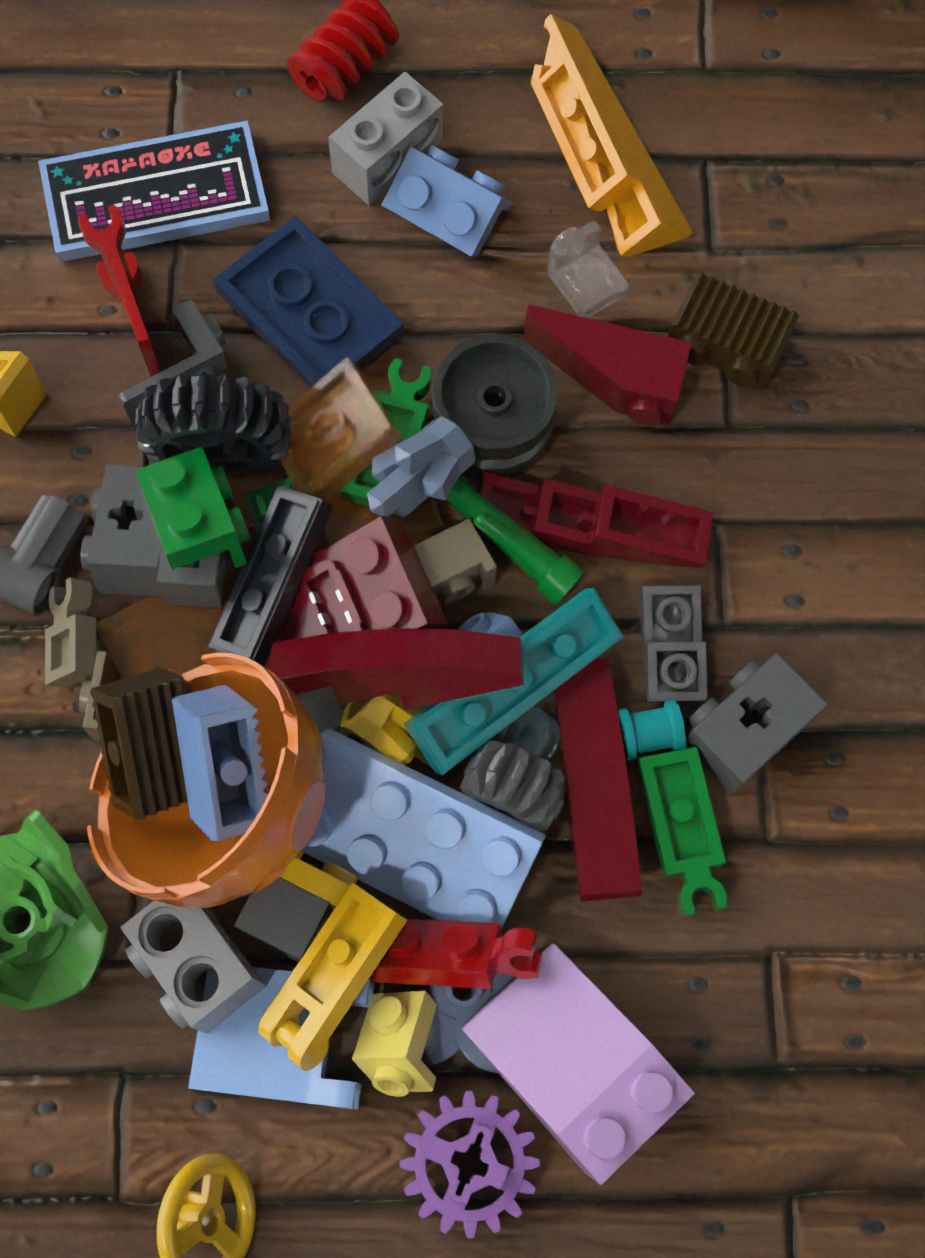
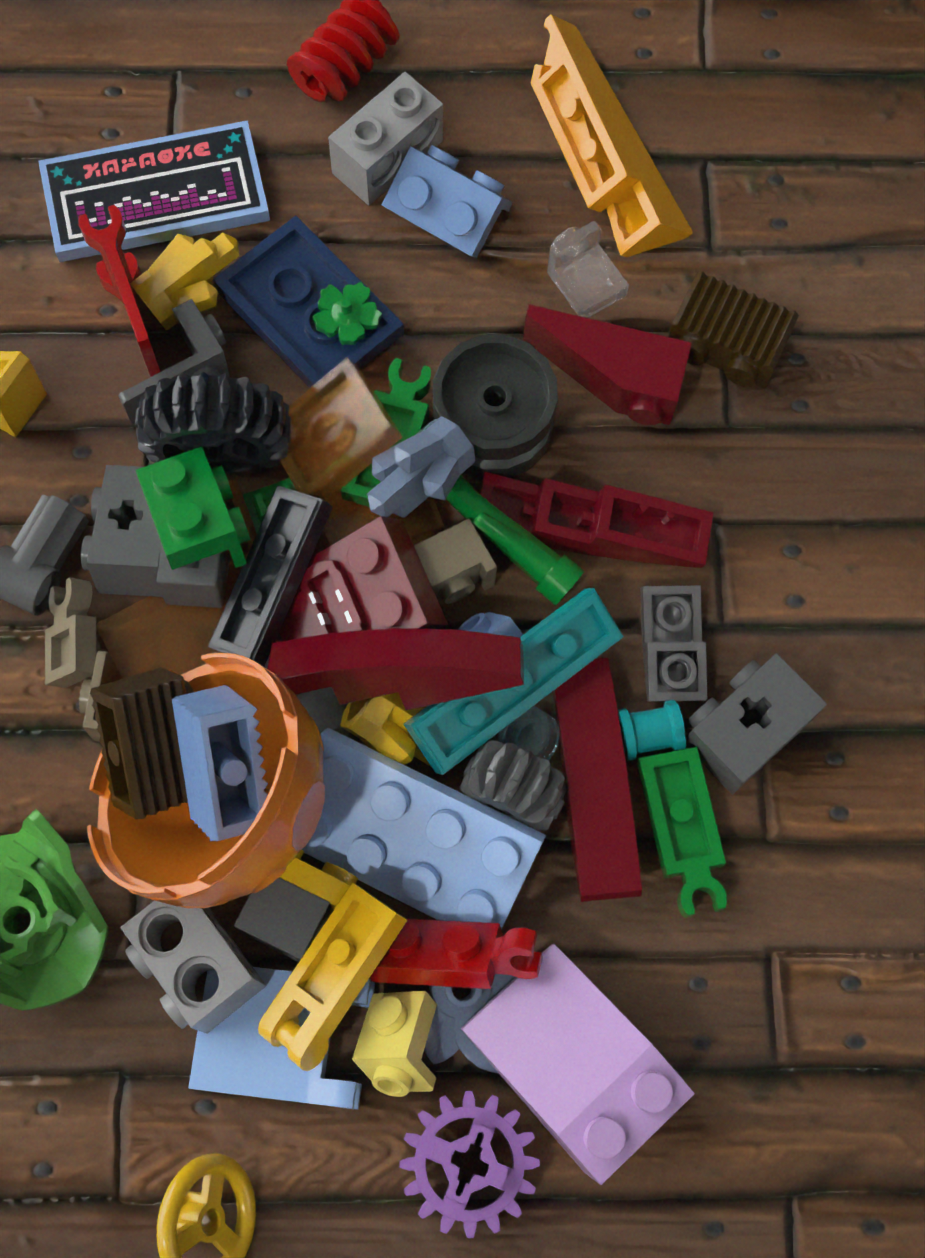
none -> yellow rock [130,232,239,331]
none -> green plant [313,282,382,345]

